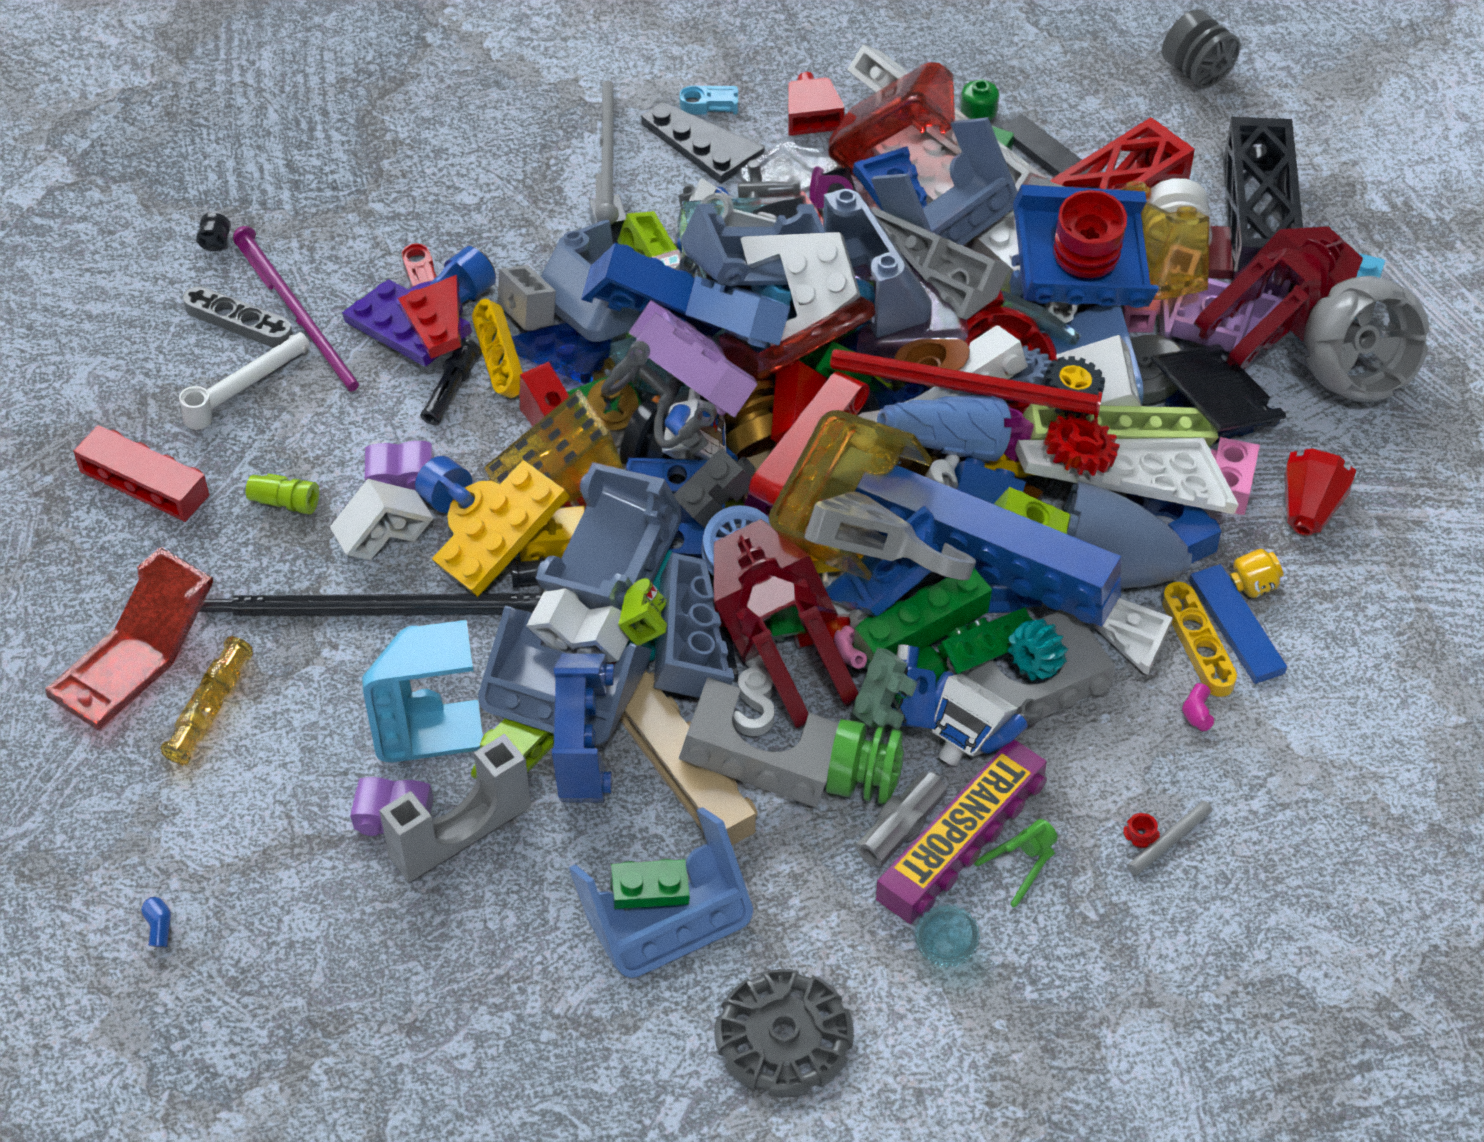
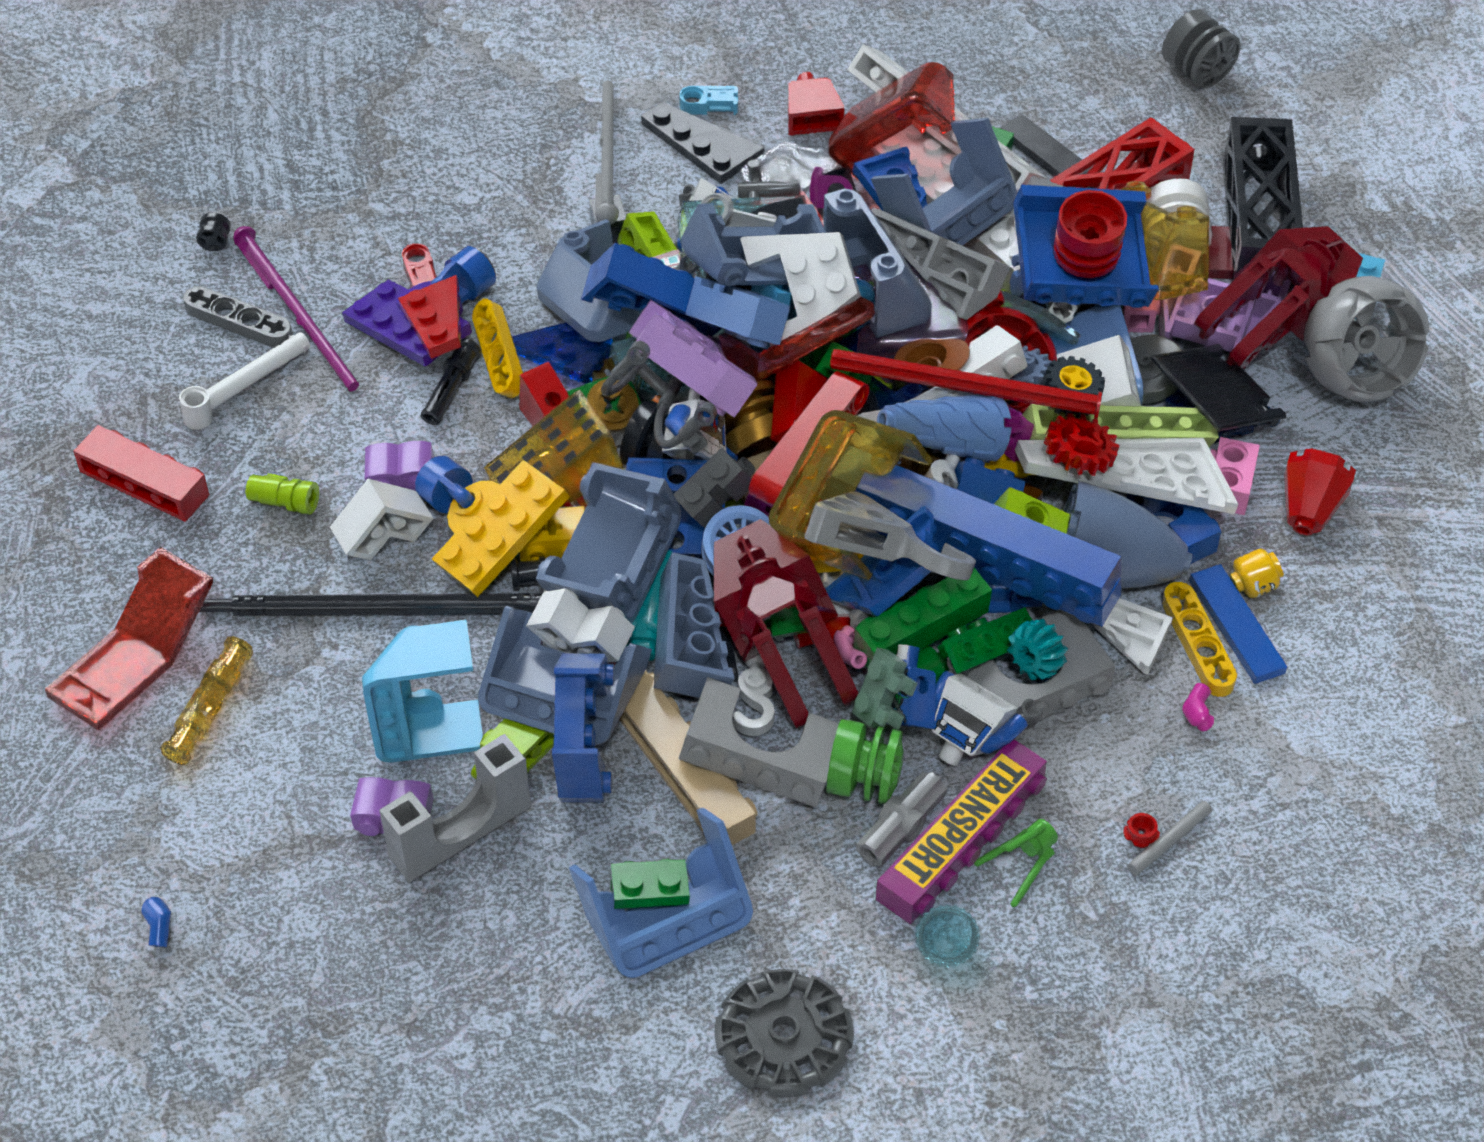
light grey brick [497,265,556,331] -> none
lime leg [618,578,667,645] -> none
green head [960,79,1000,121] -> none

